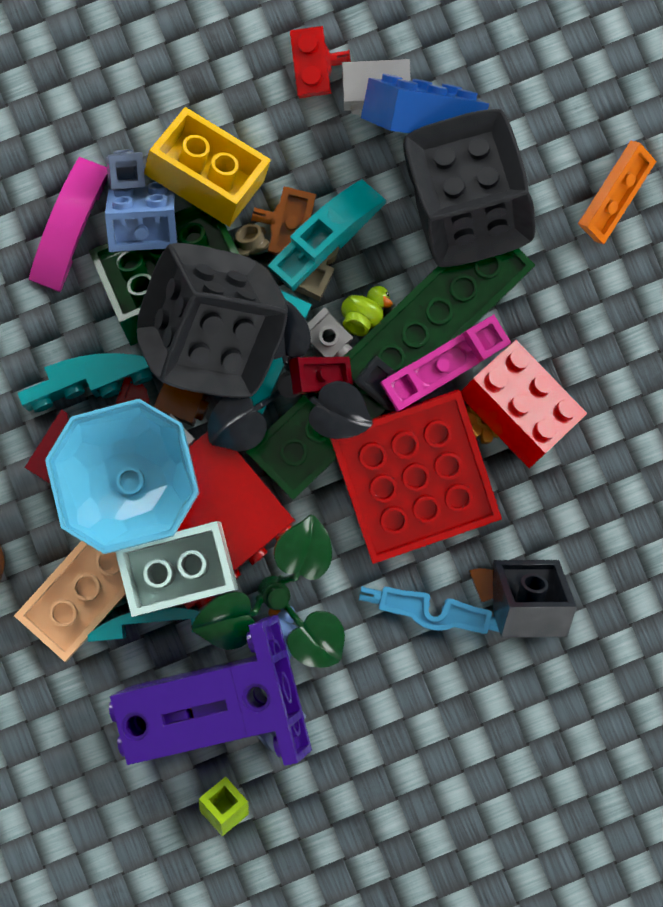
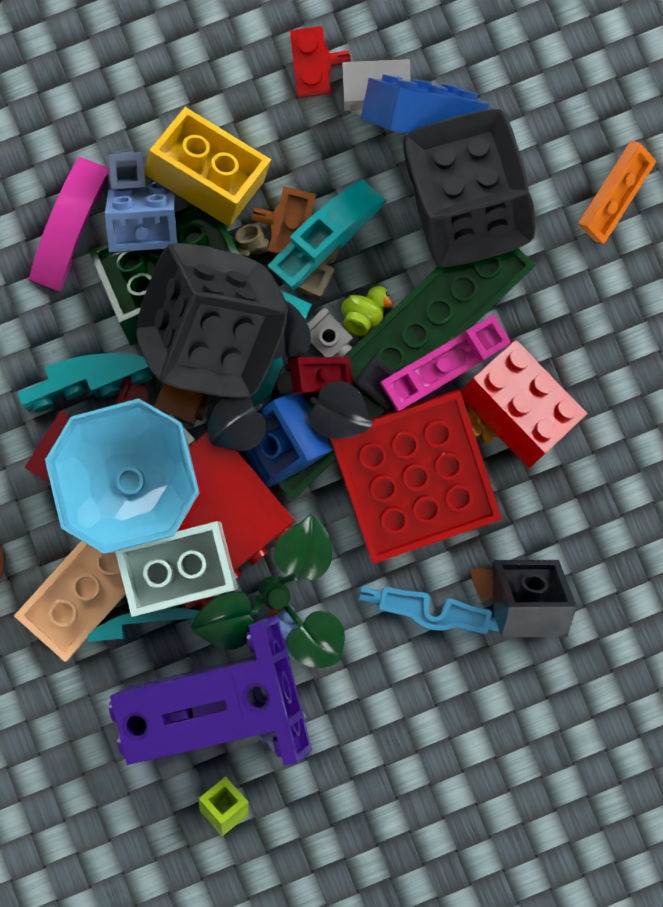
none -> blue slope [244,393,334,488]

